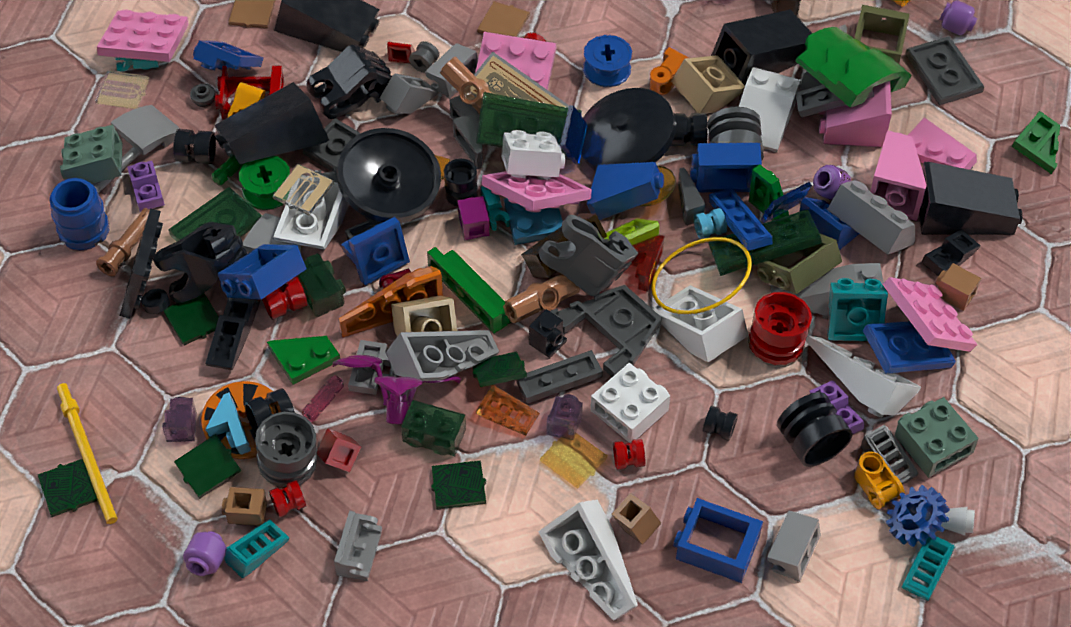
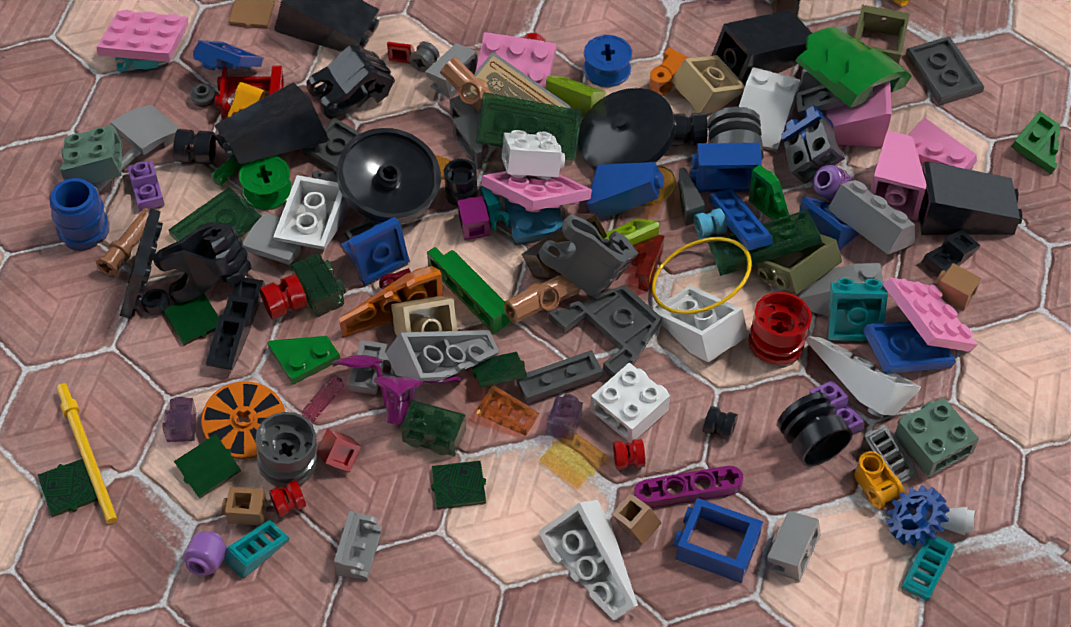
clear piece [95,70,149,109] -> none
medium azure slope [206,393,251,455] -> none
blue window [218,244,306,299] -> none
black wheel [244,388,295,434] -> none
piece [273,164,334,216] -> none
light grey slope [380,73,438,115] -> none
medium nougat piece [477,1,530,37] -> none
black brick [529,309,567,358] -> none
clear blue piece [560,105,588,164] -> none
clear blue piece [761,182,812,223] -> none
medium lavender head [939,0,977,35] -> none
none -> lime slope [546,76,606,117]
none -> magenta beam [634,466,743,508]
none -> dark grey hips [781,106,845,184]

